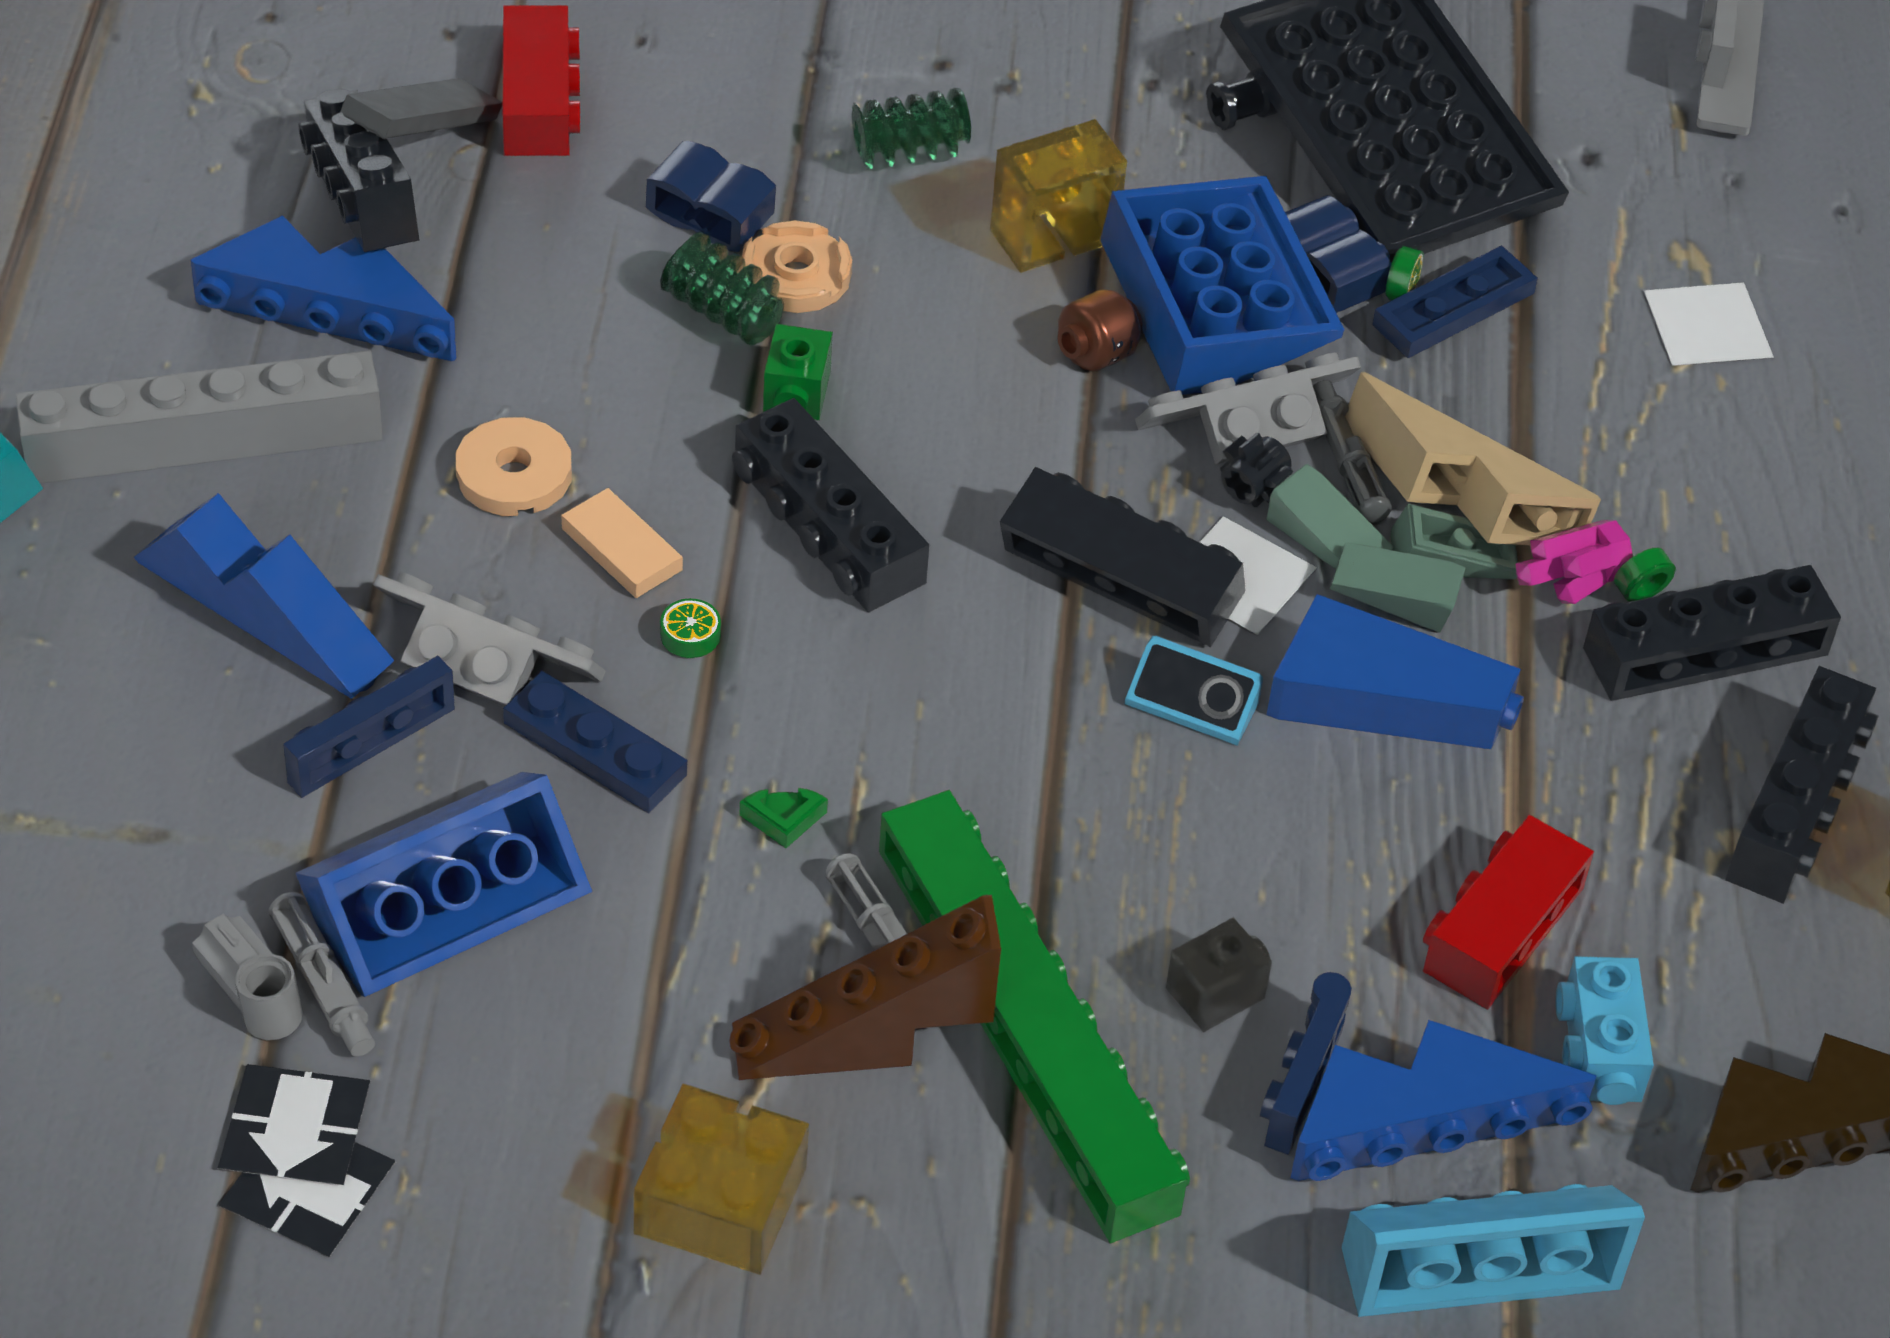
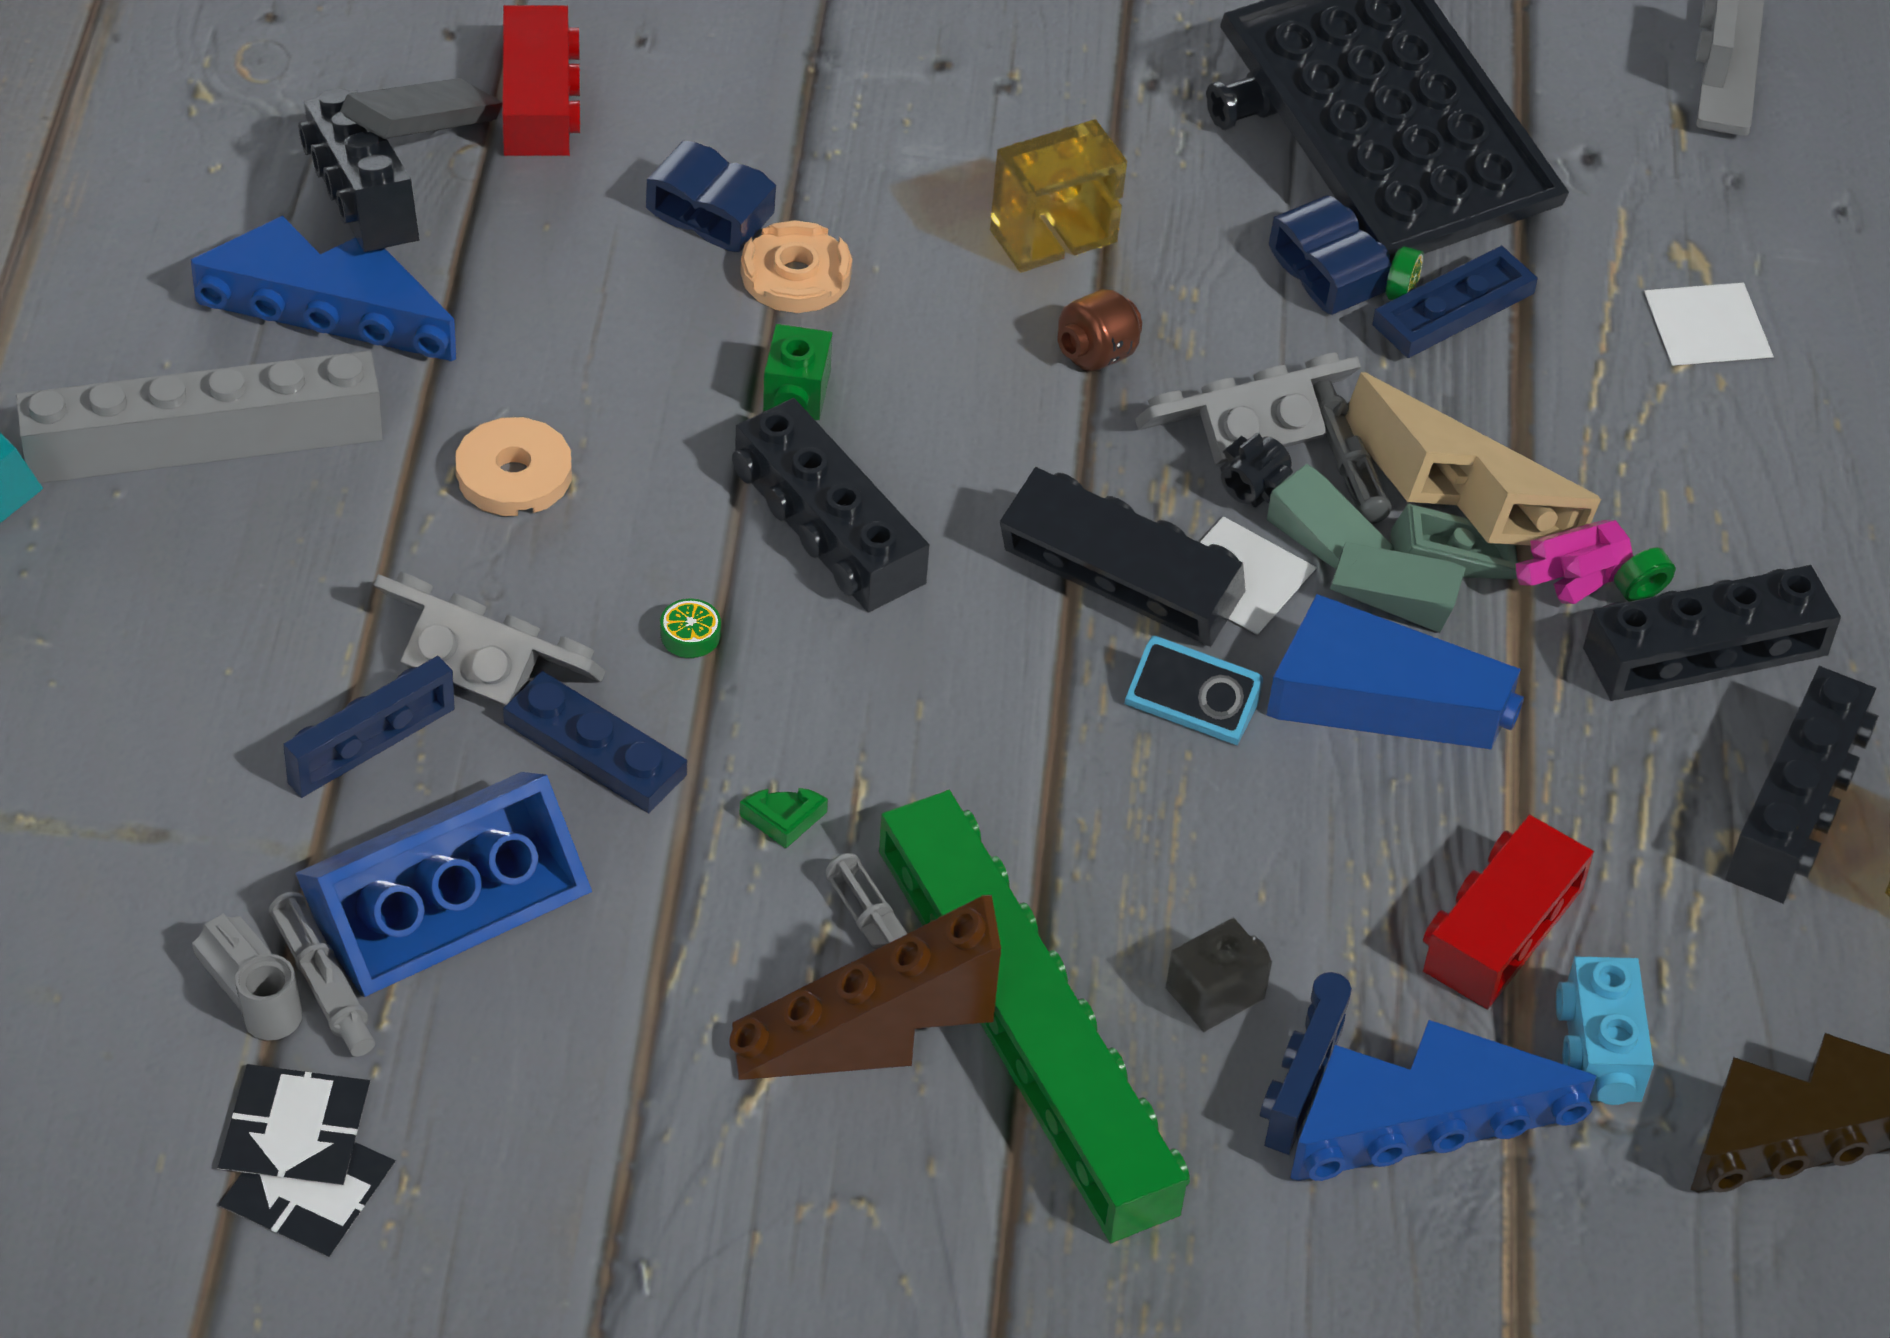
blue slope [134,493,394,699] -> none
light nougat tile [561,488,683,598] -> none
clear yellow piece [634,1083,809,1275] -> none
clear green piece [660,232,784,345] -> none
clear green piece [851,88,971,170] -> none
blue slope [1100,176,1344,395] -> none
medium azure slope [1341,1184,1645,1317] -> none

